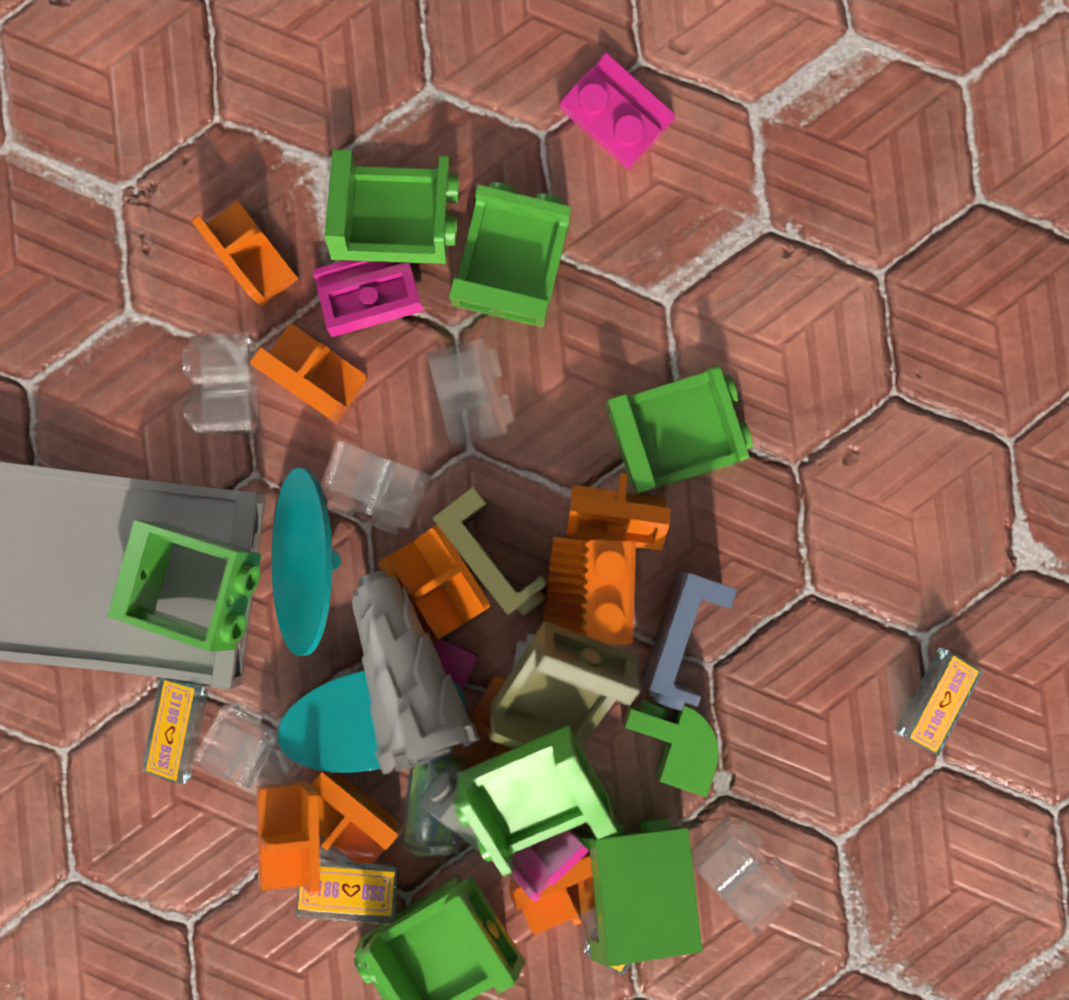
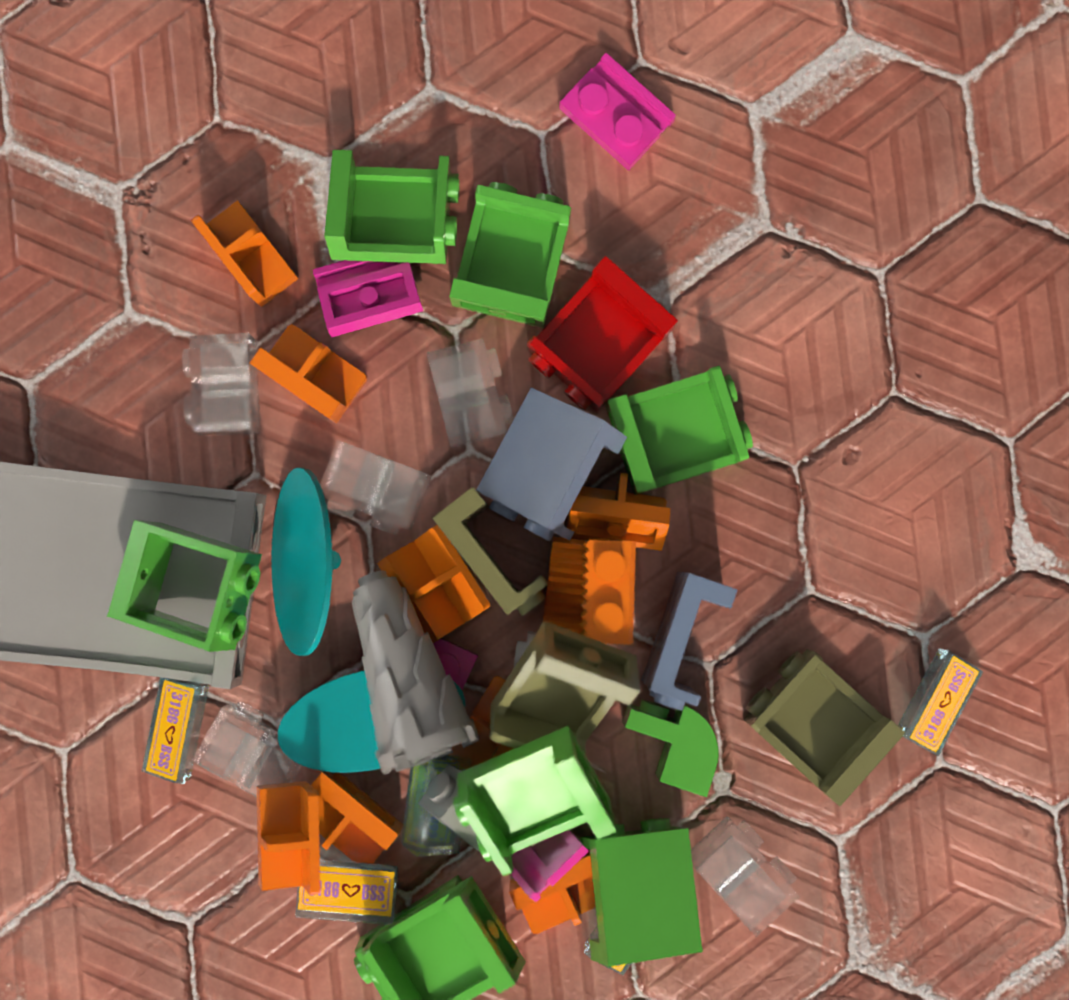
none -> sand blue panel [476,387,627,541]
none -> red panel [527,256,678,413]
none -> olive panel [743,649,905,807]

